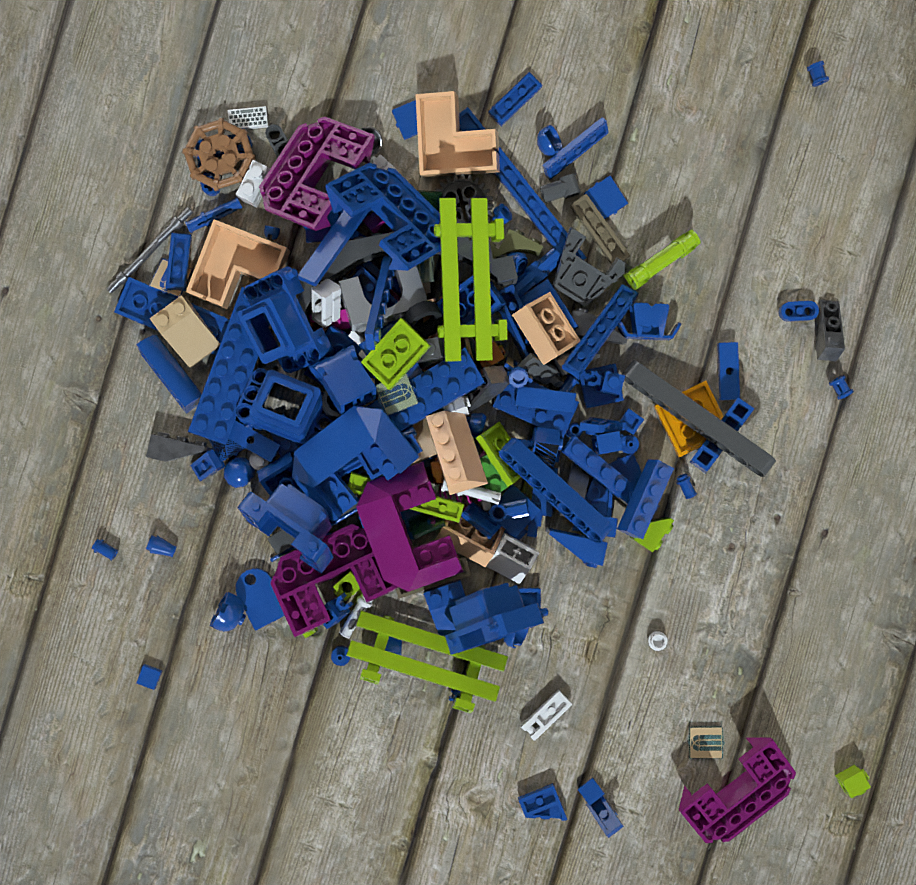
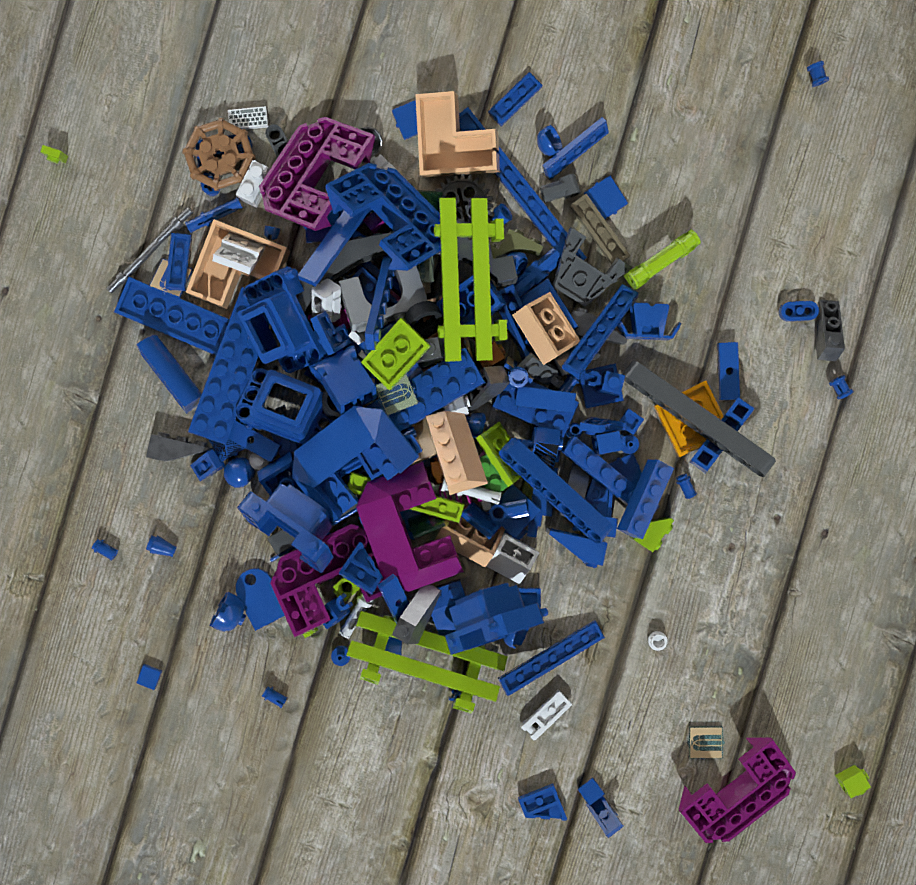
tan slope [150,295,220,368] -> none
none -> lime plate [40,145,68,164]
none -> white slope [212,232,266,274]
none -> blue pin [262,686,288,708]
none -> blue plate [310,311,352,355]
none -> blue wing [339,542,383,595]
none -> blue tile [378,574,410,624]
none -> flat silver slope [392,584,442,645]
none -> blue tile [497,621,605,696]

